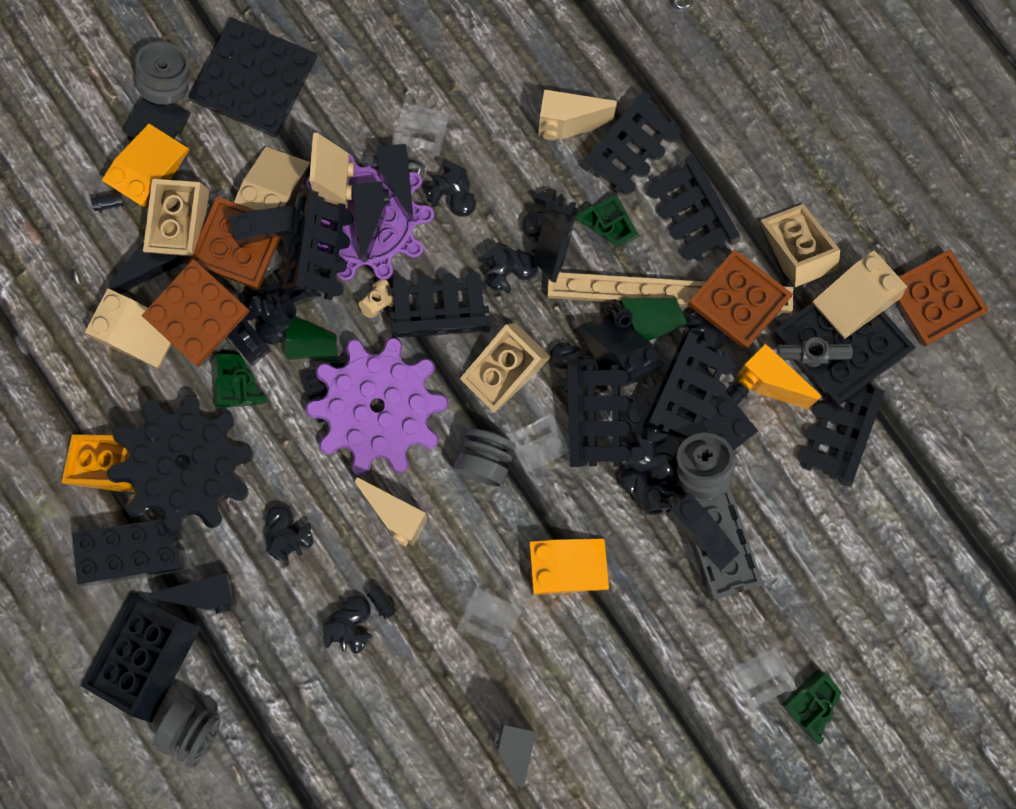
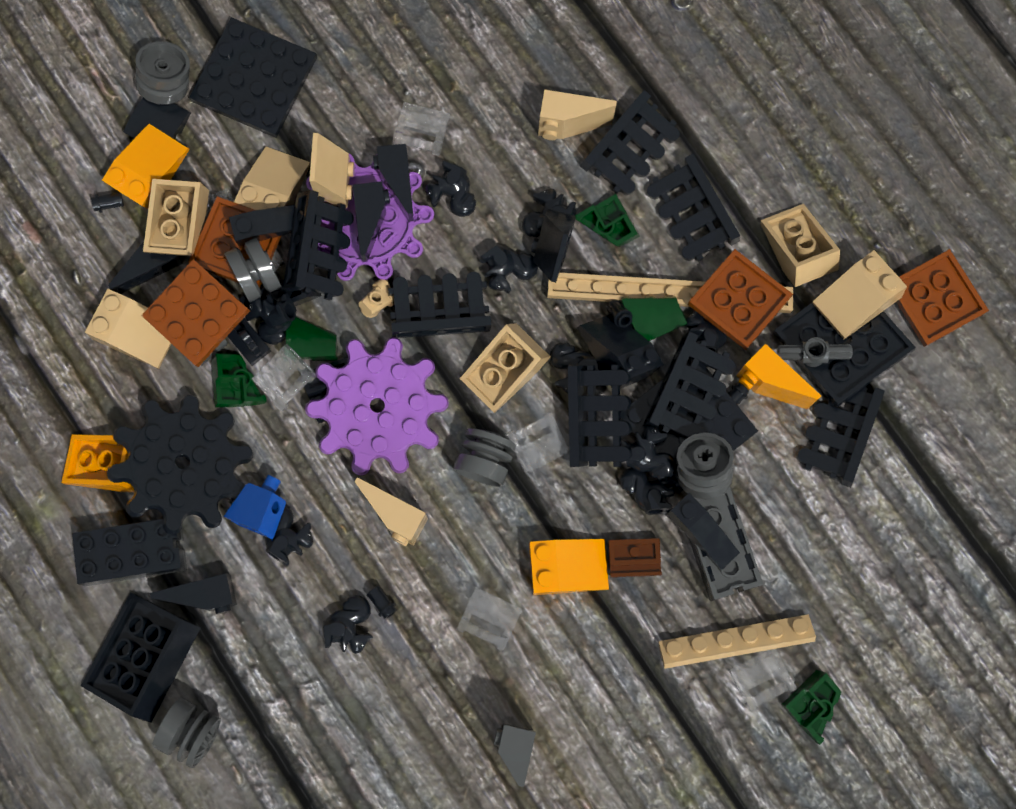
none -> dark grey wheel [224,237,282,302]
none -> blue torso [224,475,286,540]
none -> clear plate [252,344,317,411]
none -> reddish brown plate [608,538,662,578]
none -> tan plate [658,614,816,669]

